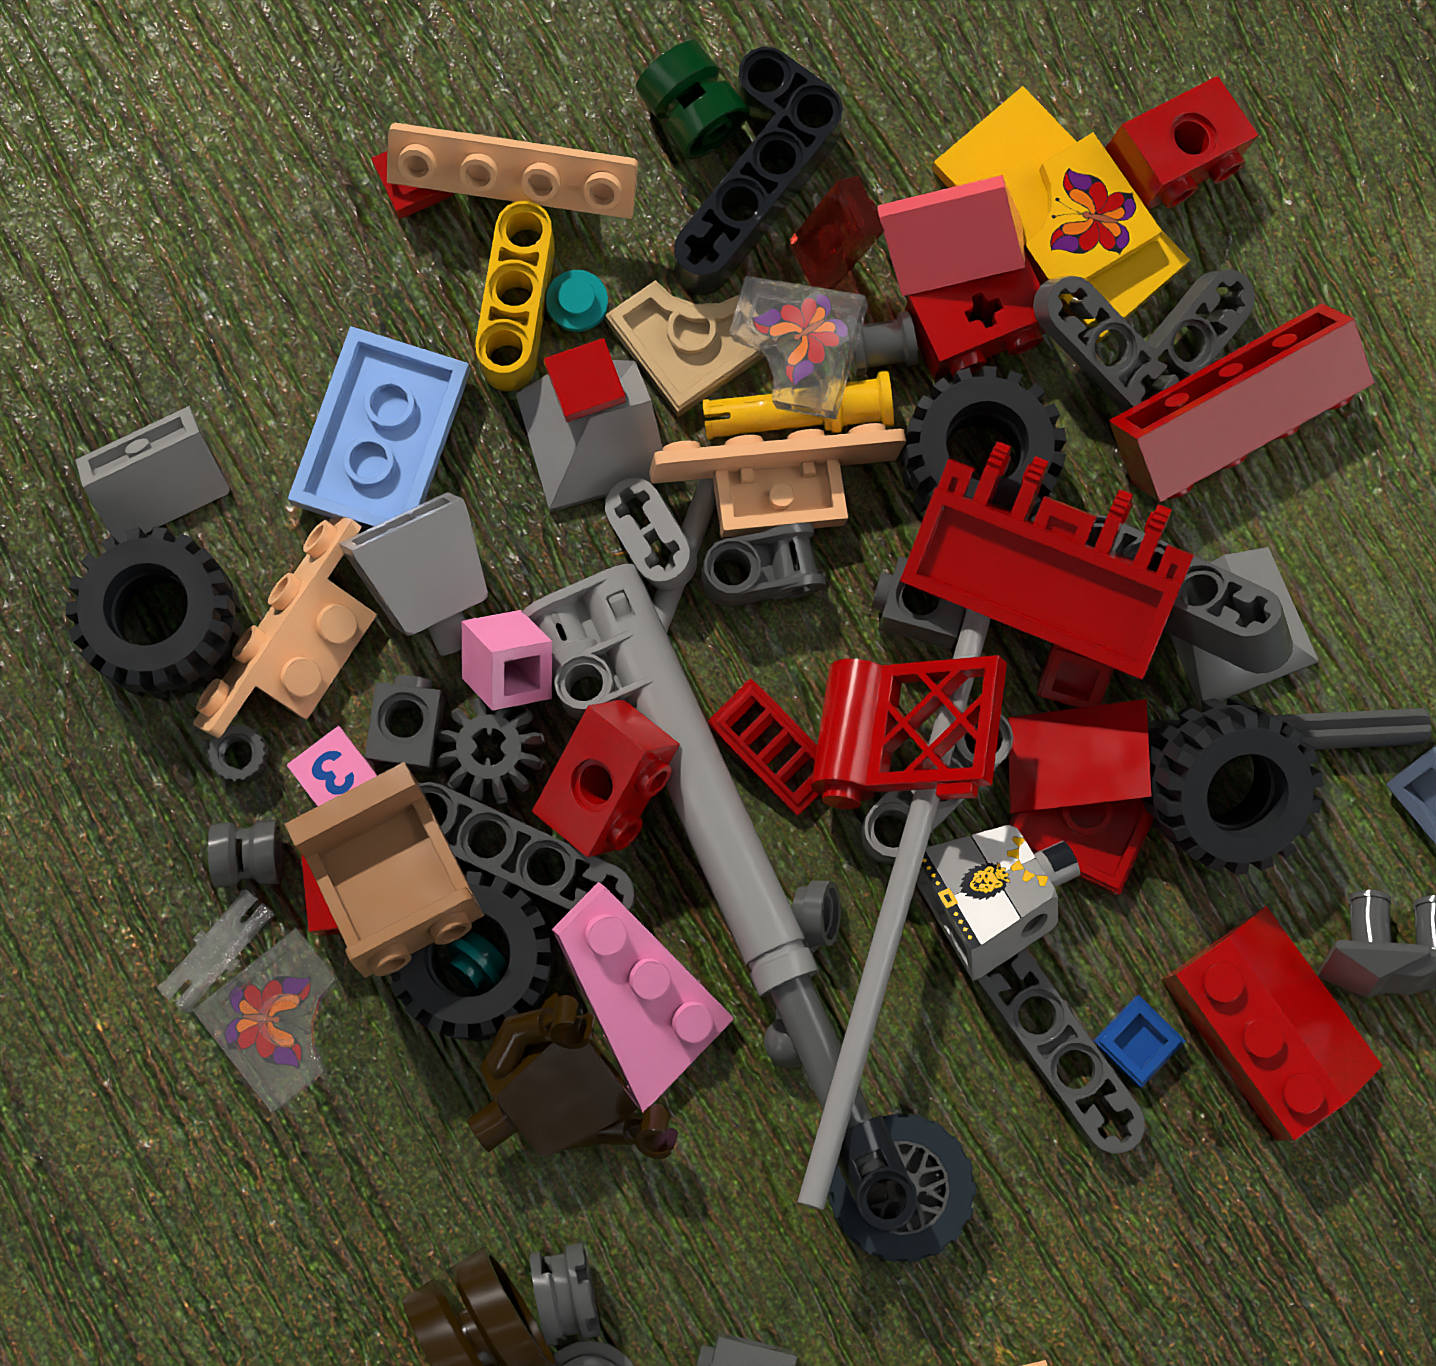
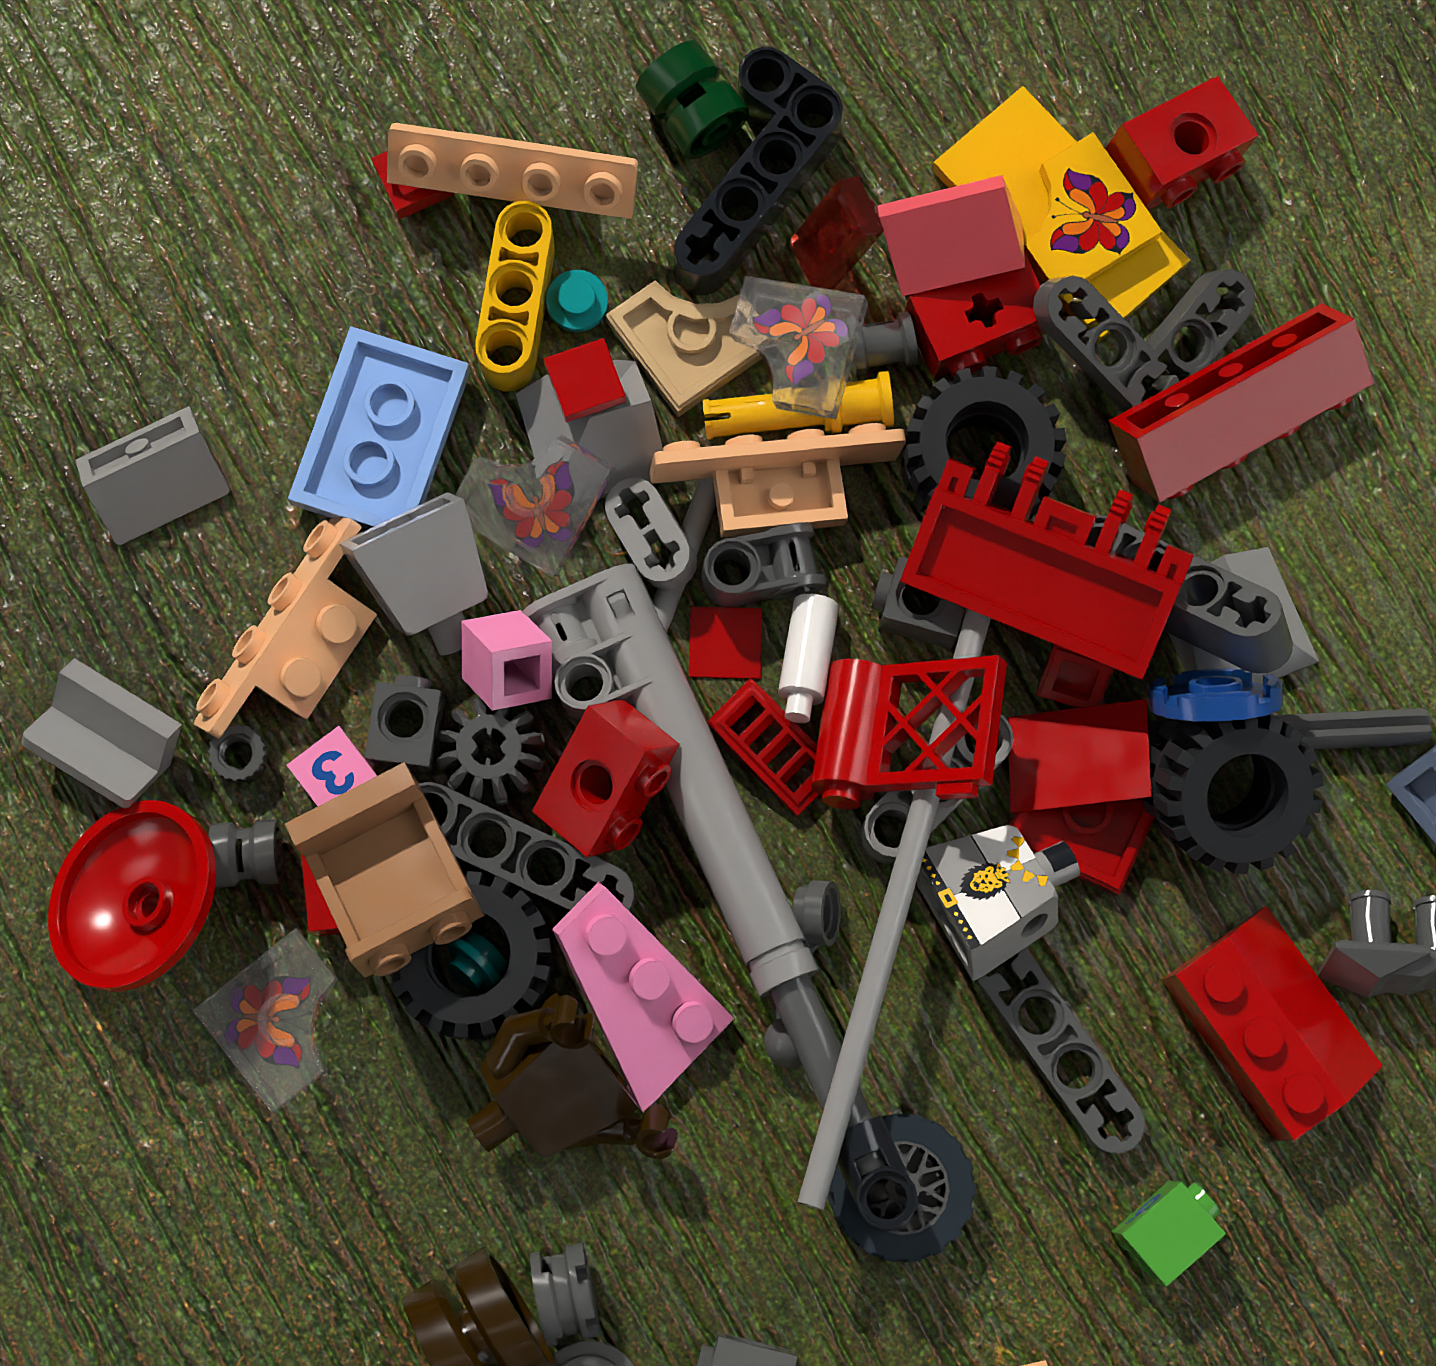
black tyre [66,527,241,699] -> none
clear pin [157,888,276,1014] -> none
blue tile [1092,995,1186,1088] -> none
none -> light grey panel [21,658,182,808]
none -> red dish [48,800,216,992]
none -> clear tile [456,435,616,578]
none -> red sticker [689,606,762,679]
none -> white cylinder [778,594,839,723]
none -> bright green brick [1111,1180,1226,1287]
none -> blue tile [1149,668,1283,721]

